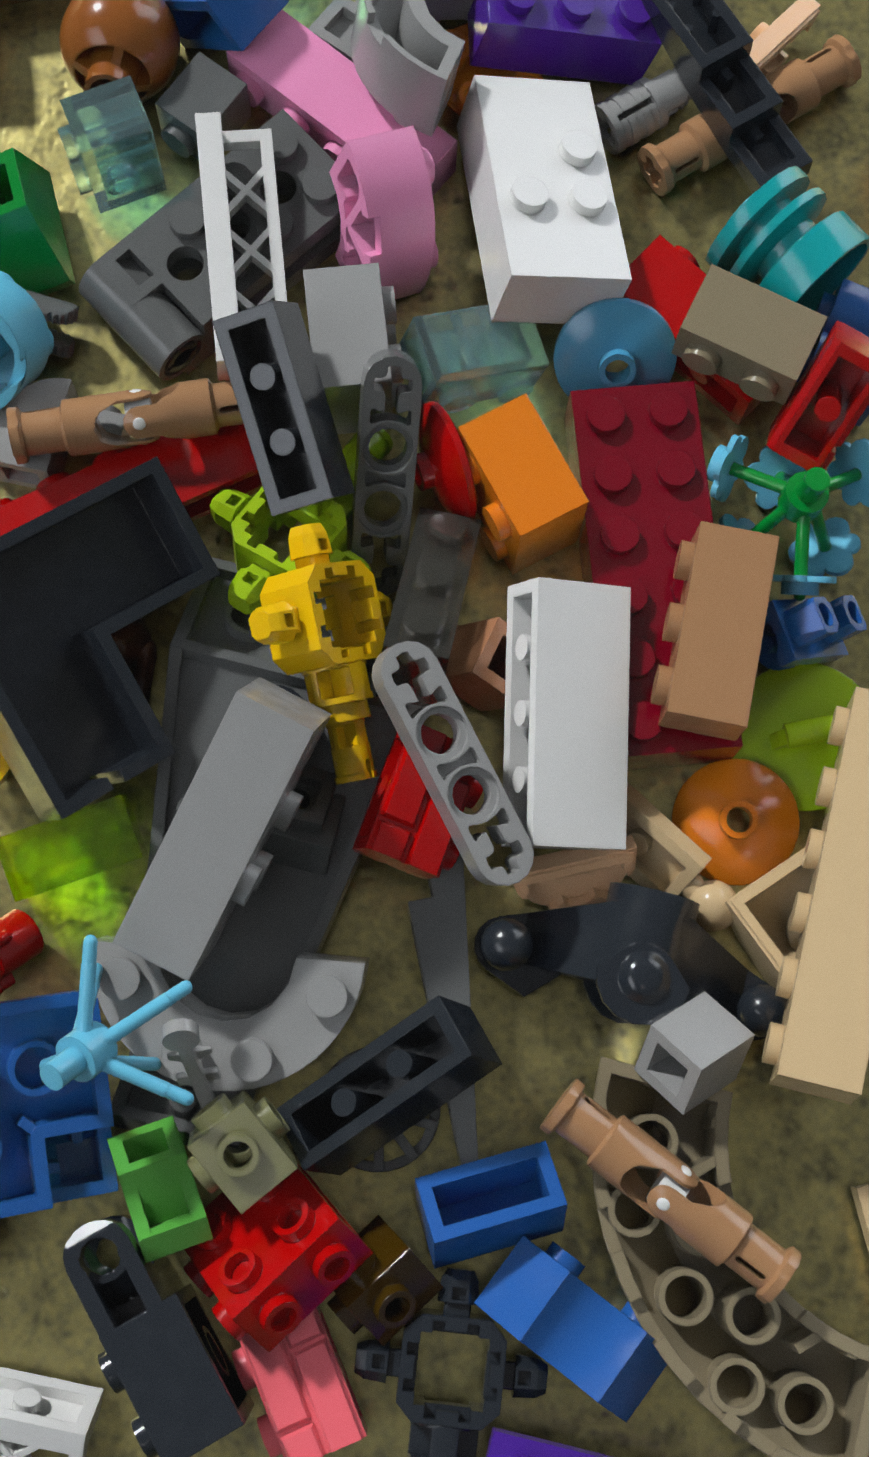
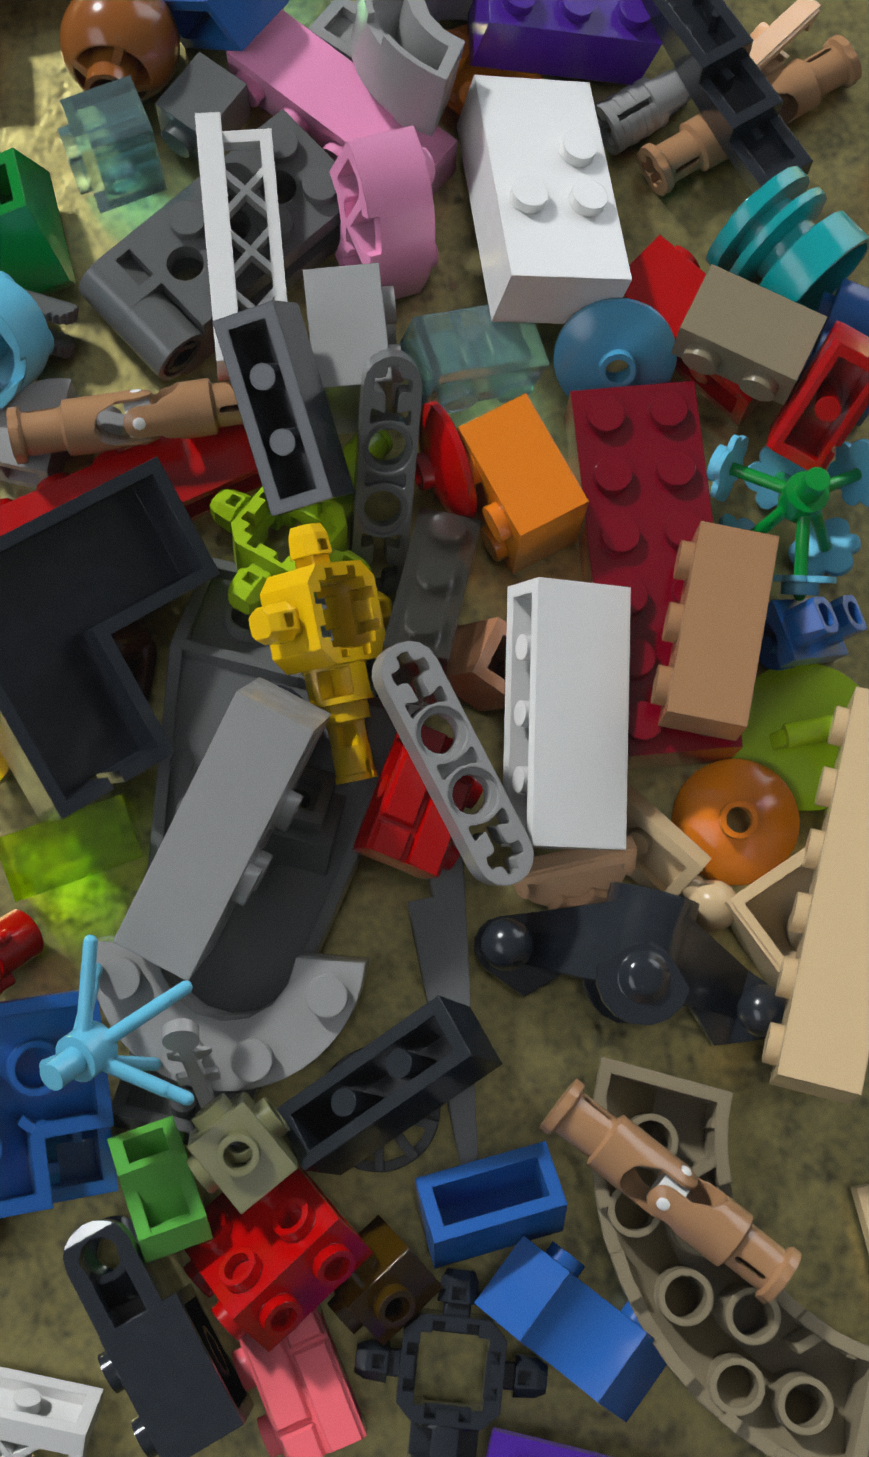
light grey brick [634,991,755,1115] -> none

